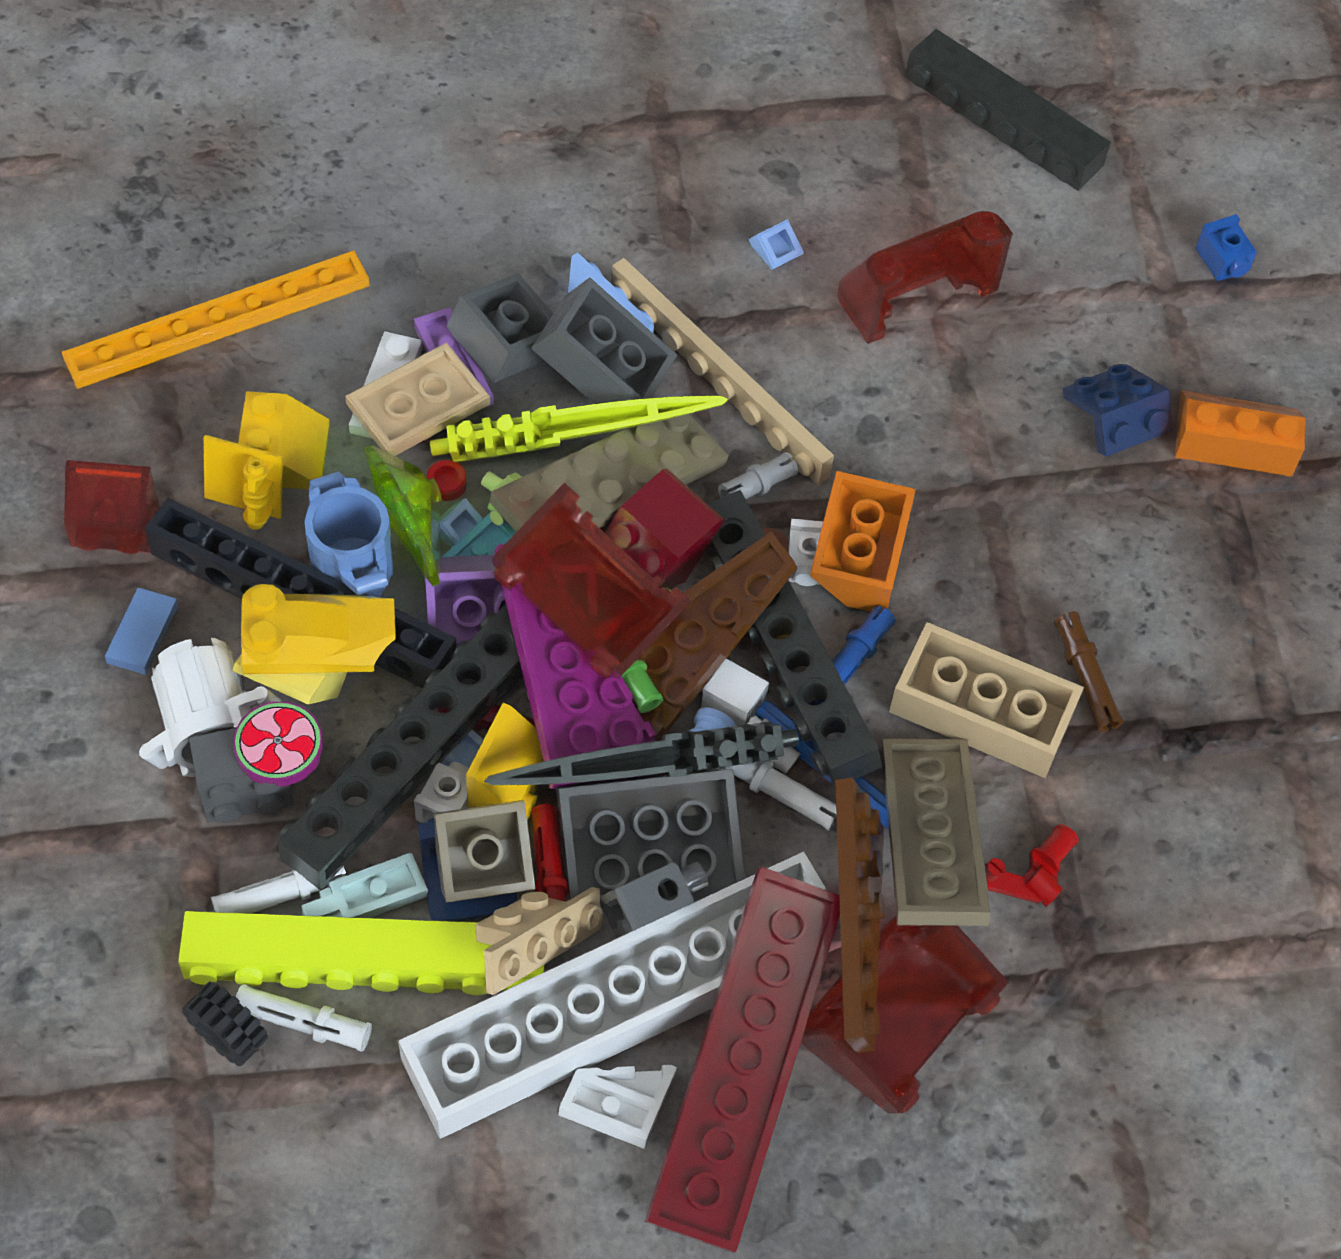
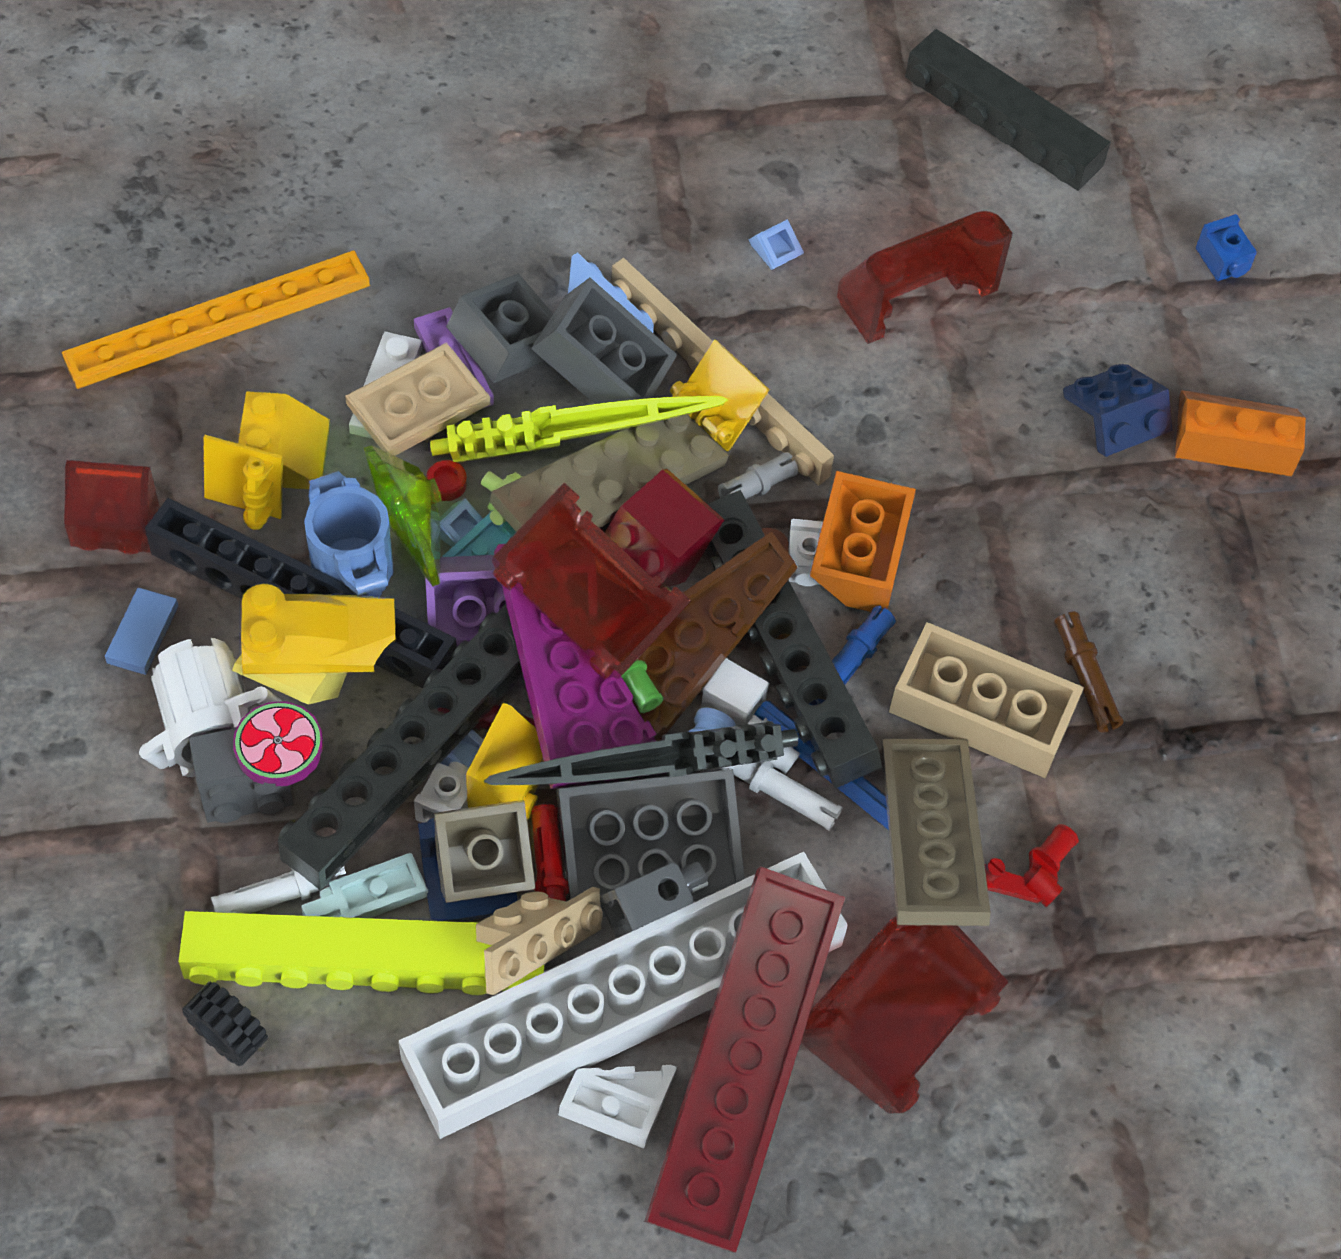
white pin [236,984,372,1052] -> none
reddish brown wing [835,777,885,1053] -> none
none -> yellow hinge [670,340,770,452]

